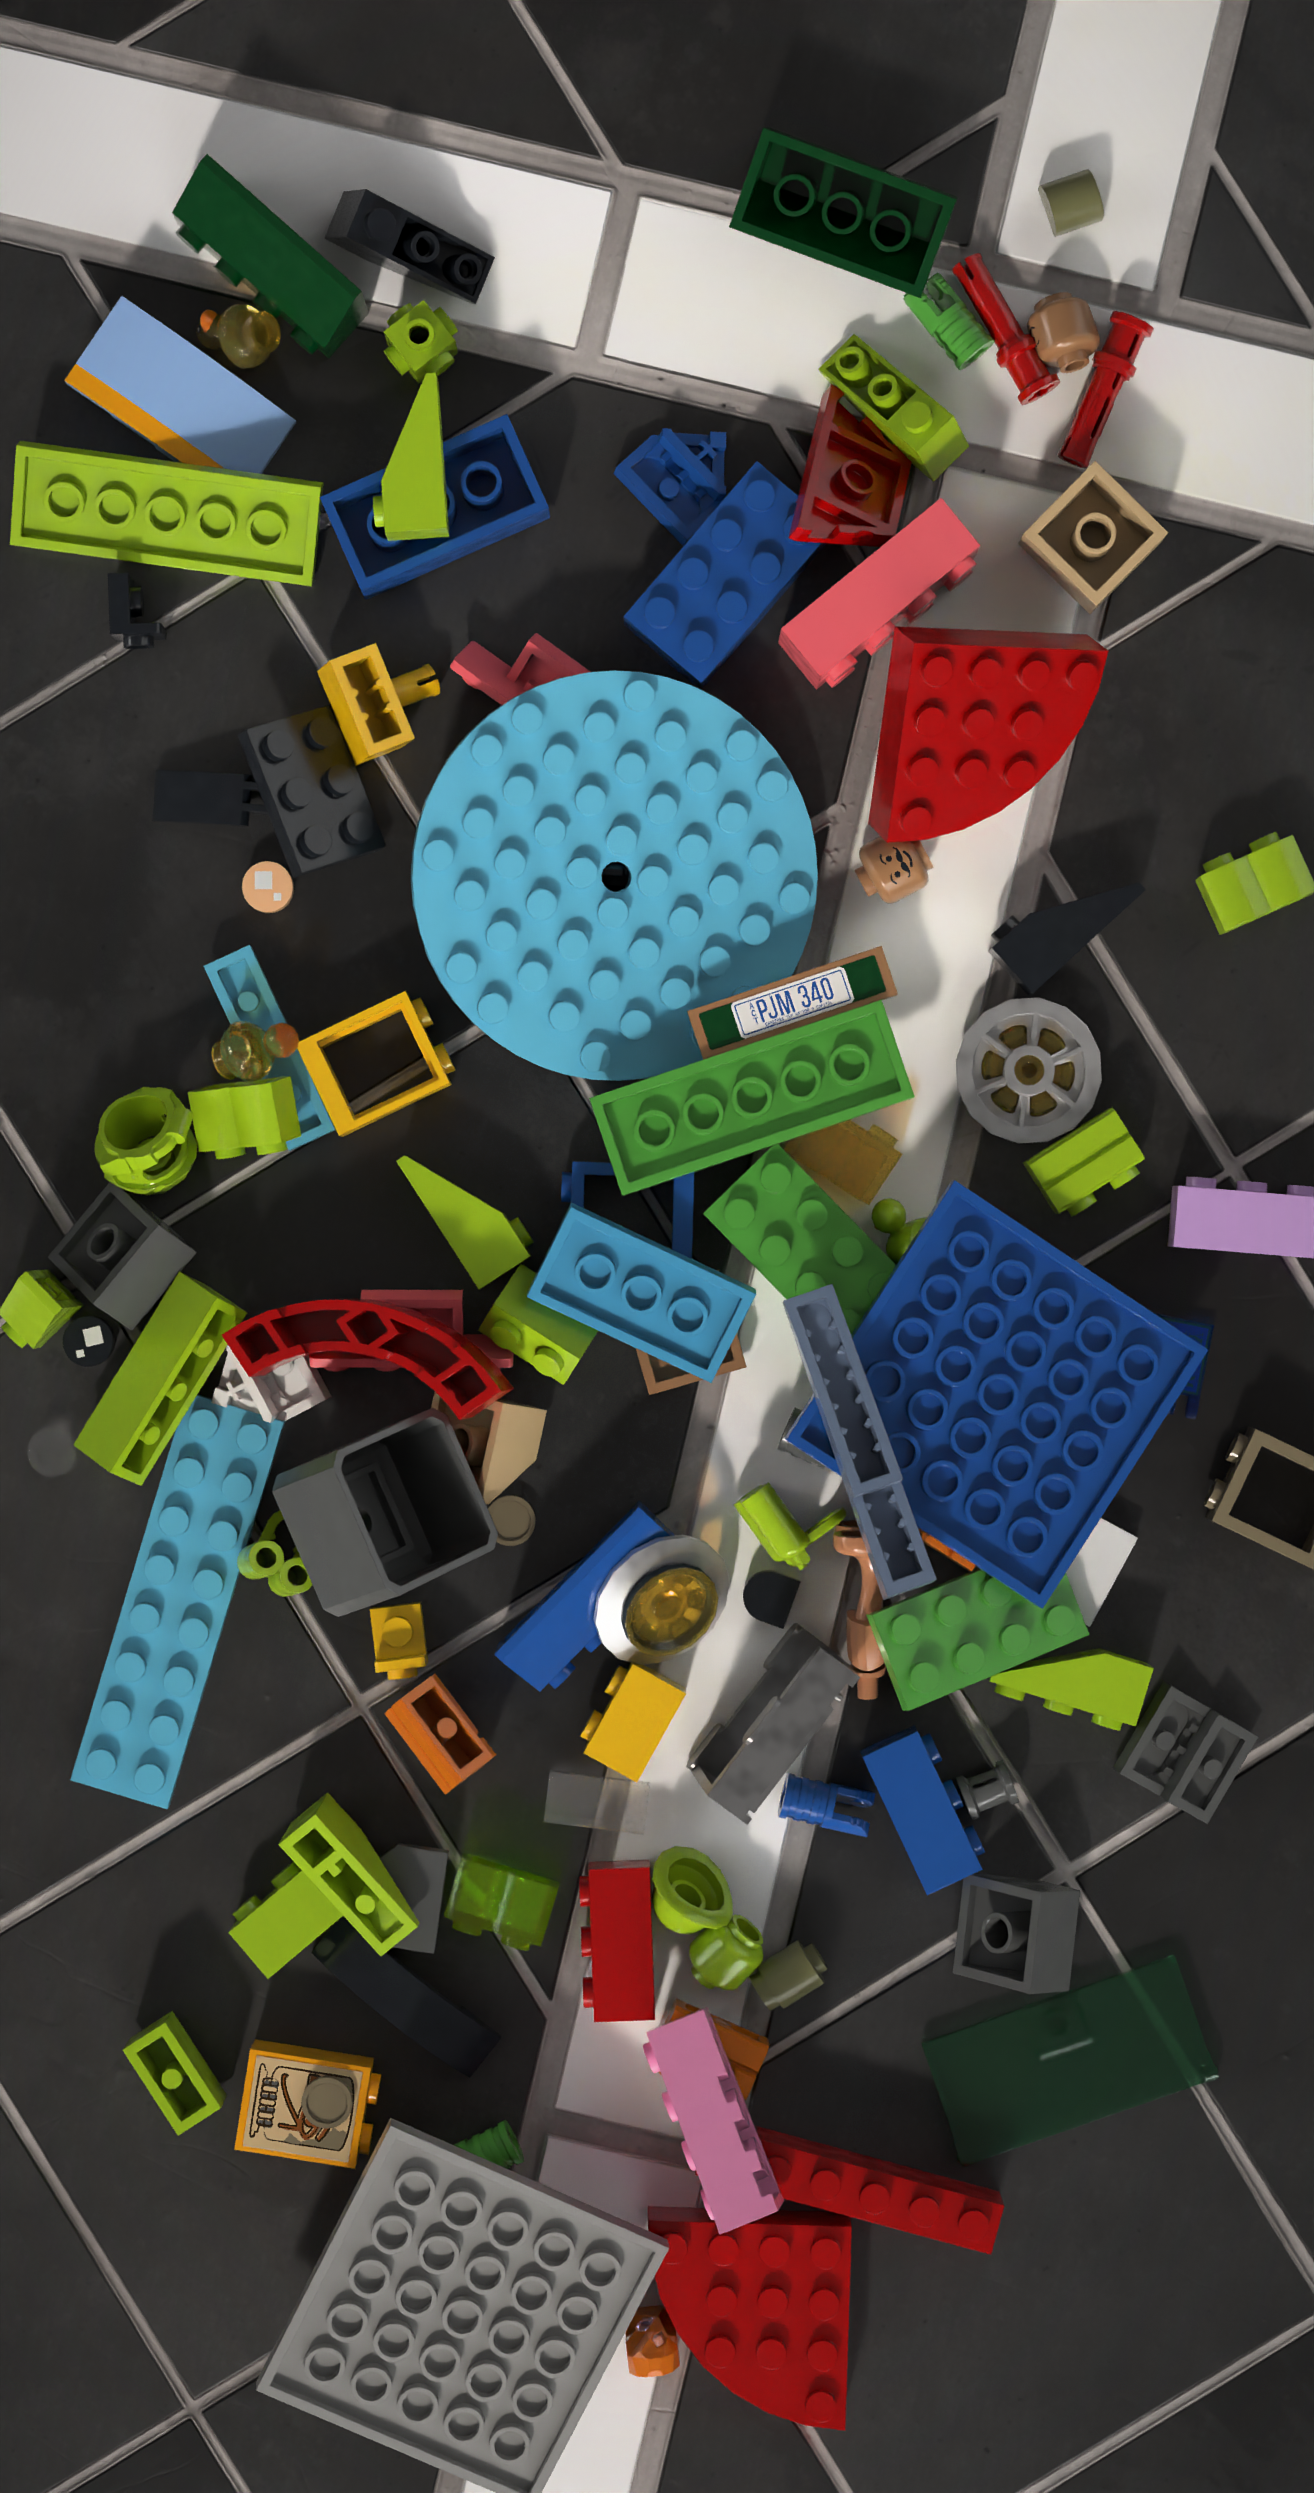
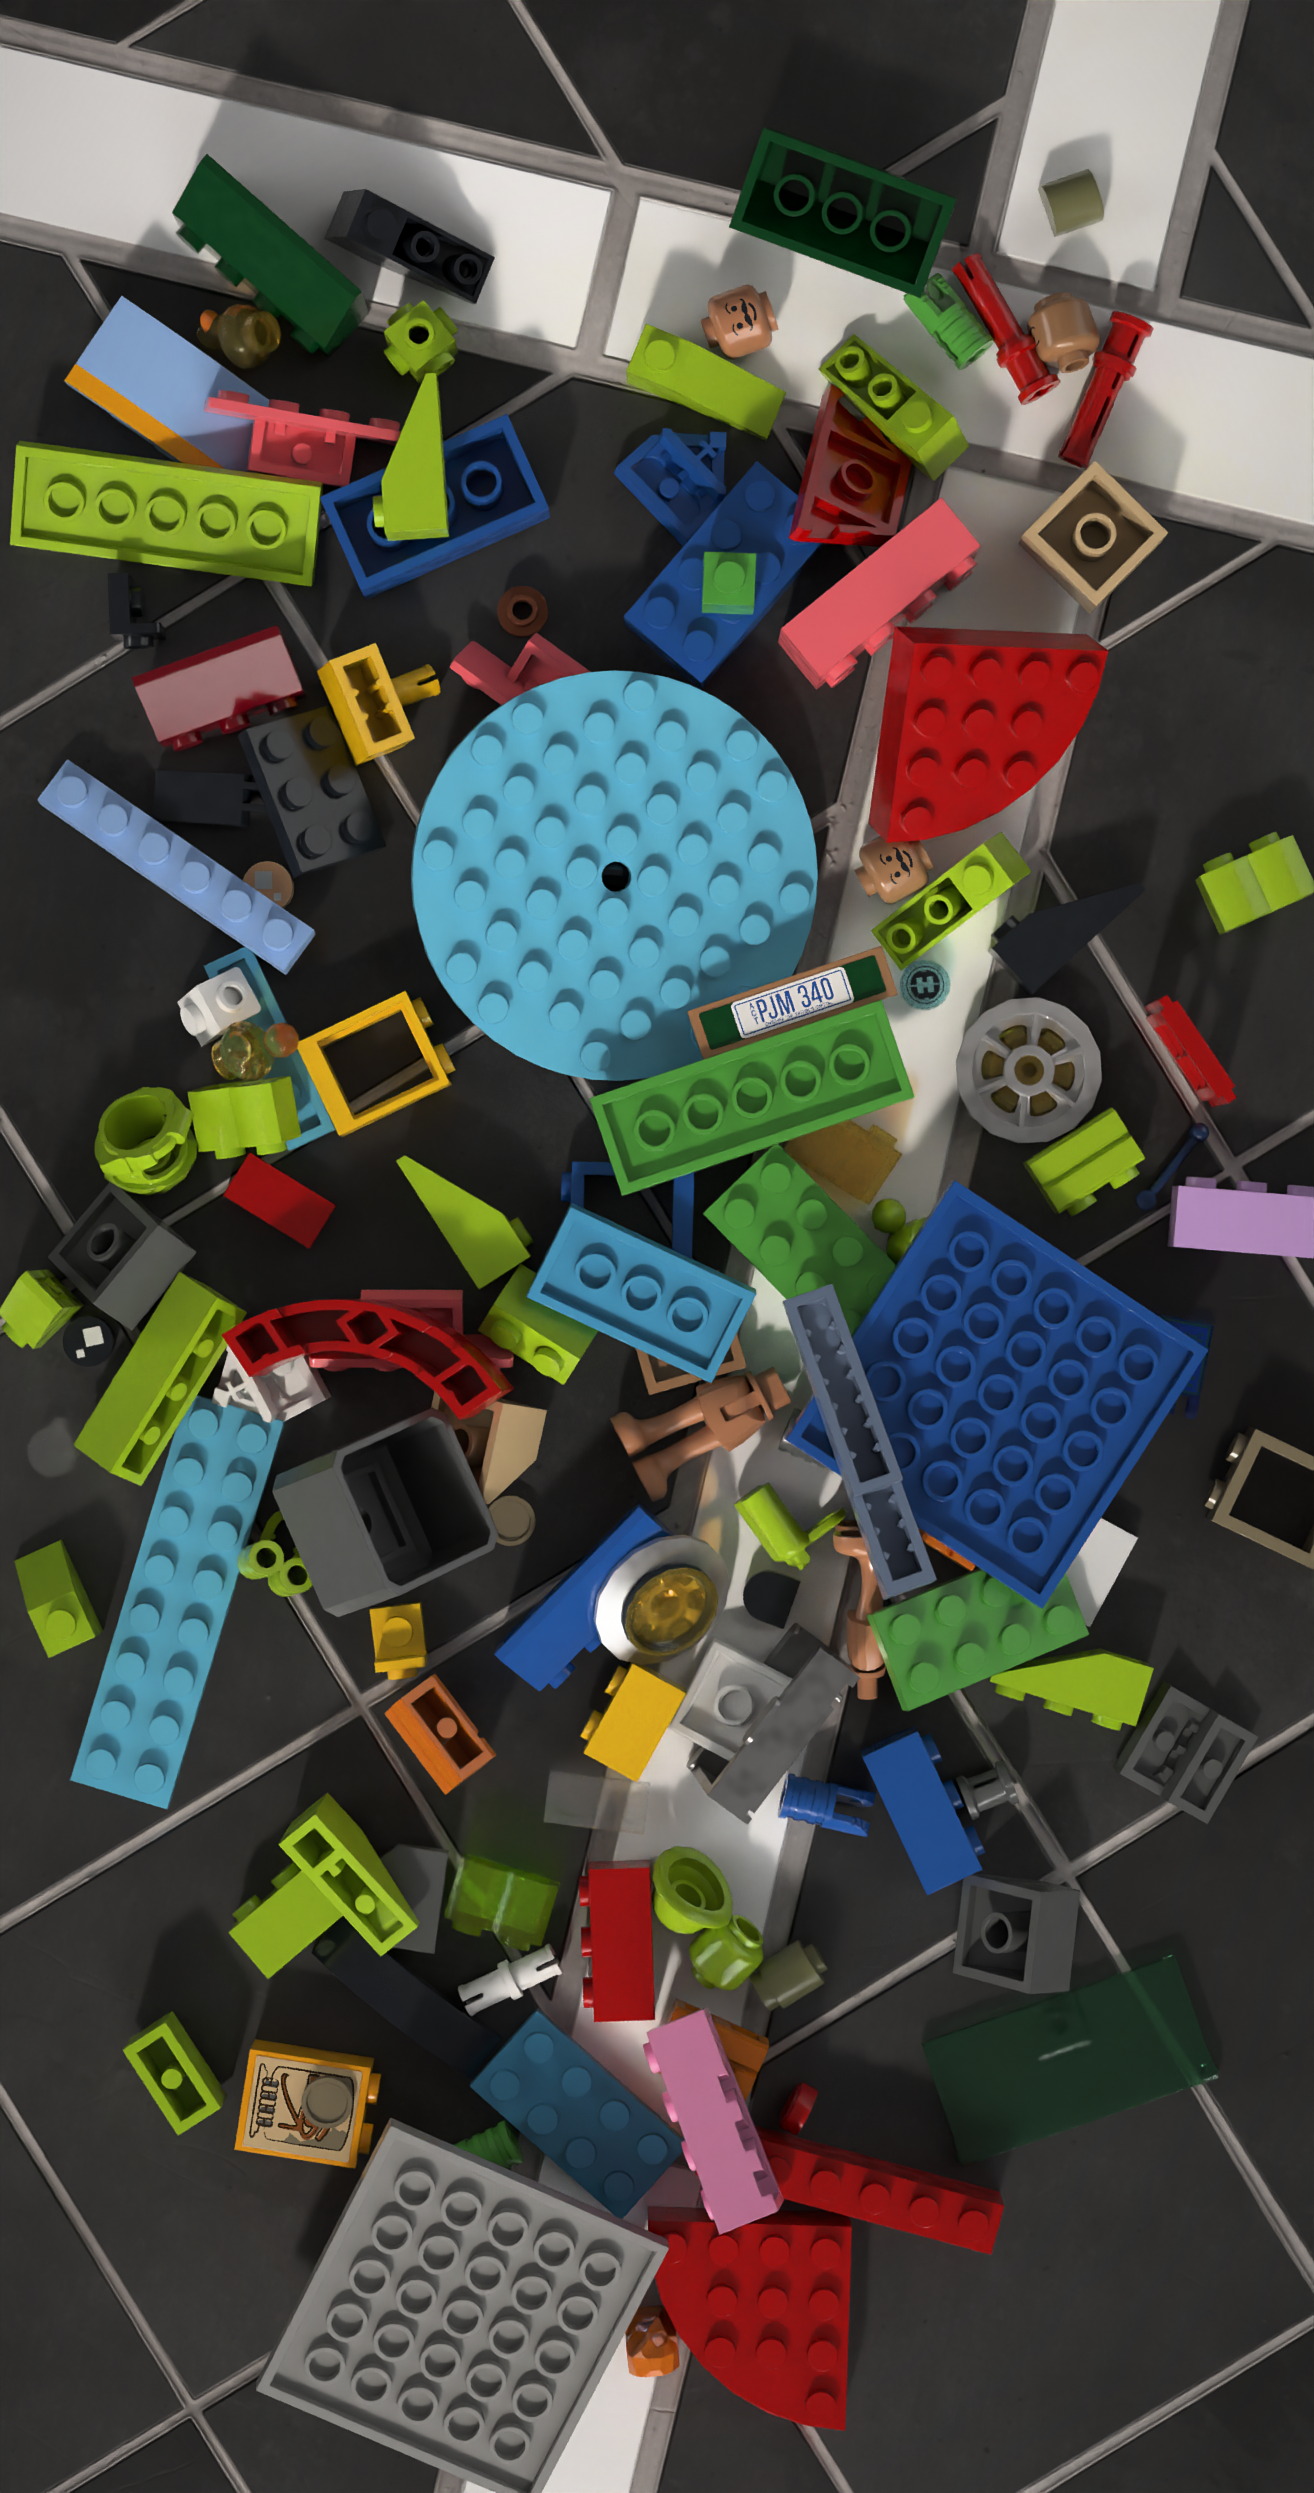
none -> lime slope [14,1539,103,1658]
none -> light blue plate [37,759,316,975]
none -> slope [132,625,307,751]
none -> white bracket [177,967,261,1047]
none -> coral bracket [204,390,401,488]
none -> red tile [223,1152,337,1249]
none -> white pin [458,1944,563,2016]
none -> dark azure plate [470,2007,685,2219]
none -> copper plate [497,586,548,638]
none -> nougat piece [610,1367,791,1503]
none -> lime slope [626,324,786,441]
none -> white tile [668,1638,793,1761]
none -> nougat head [700,284,779,359]
none -> bright green brick [702,552,756,615]
none -> red tile [778,2082,818,2136]
none -> lime slope [870,831,1032,970]
none -> clear light blue tile [899,960,950,1011]
none -> dark blue hinge [1135,1123,1209,1210]
none -> red piece [1144,995,1237,1107]

